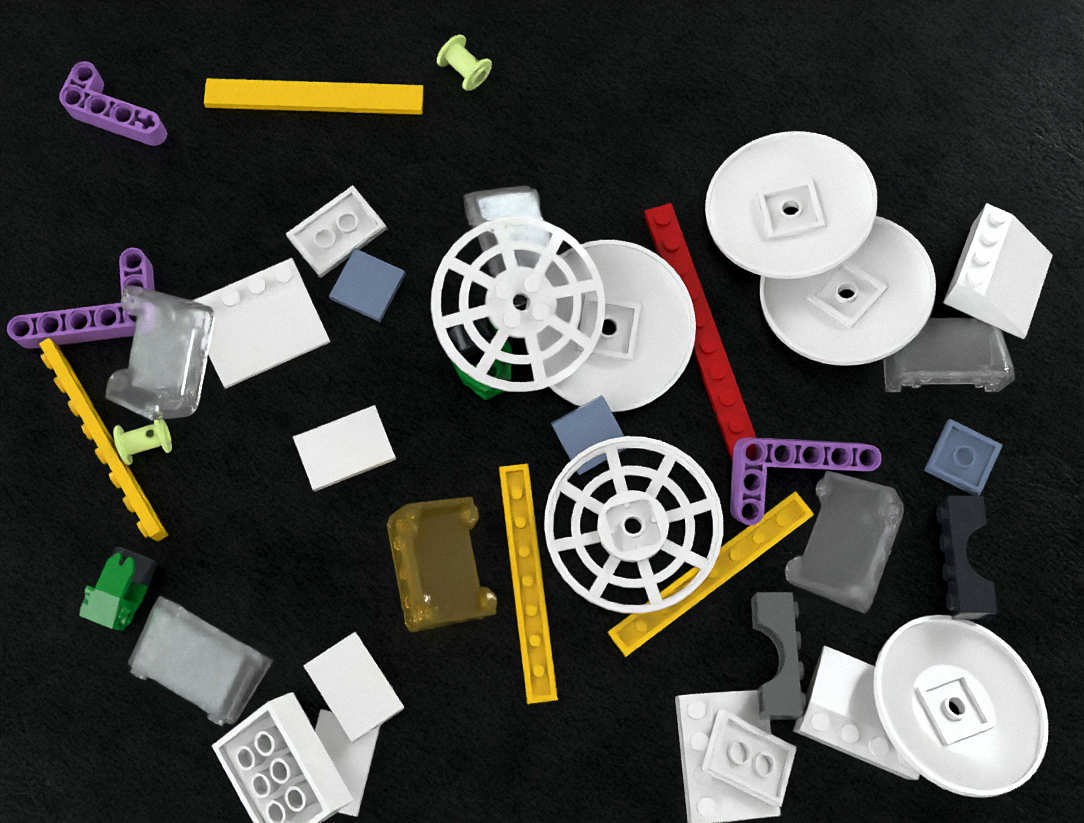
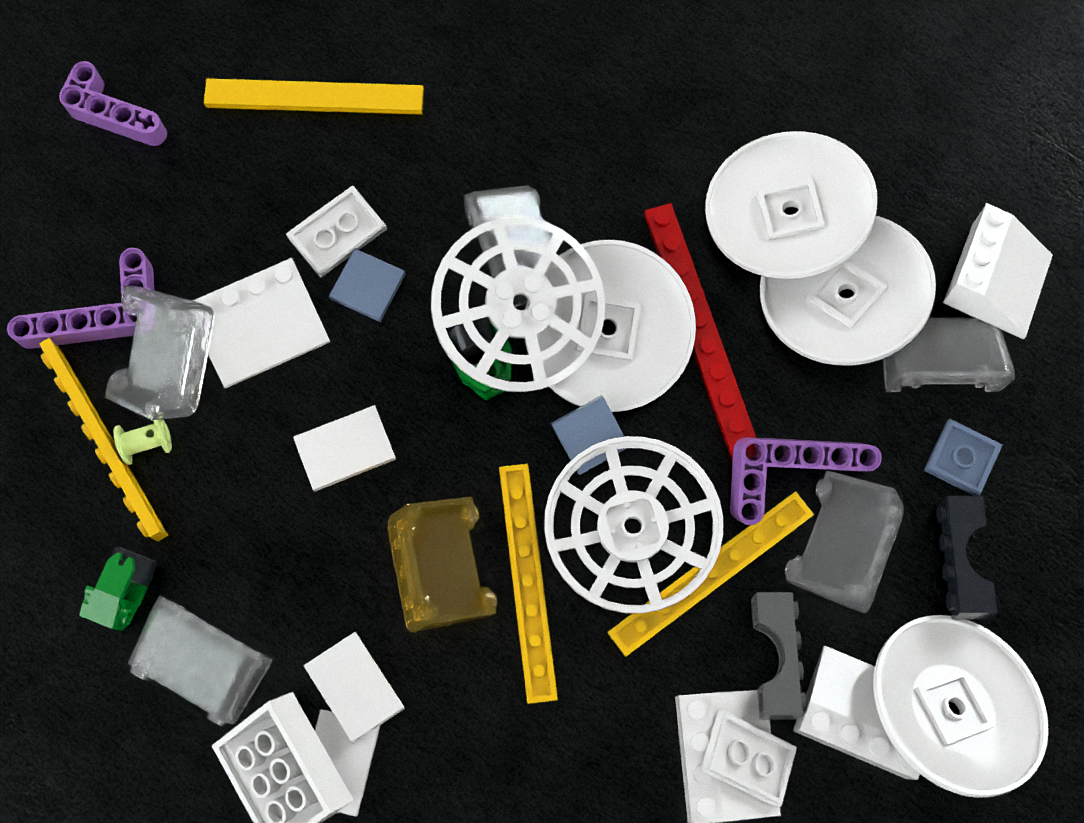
yellowish green hose [437,35,492,91] -> none

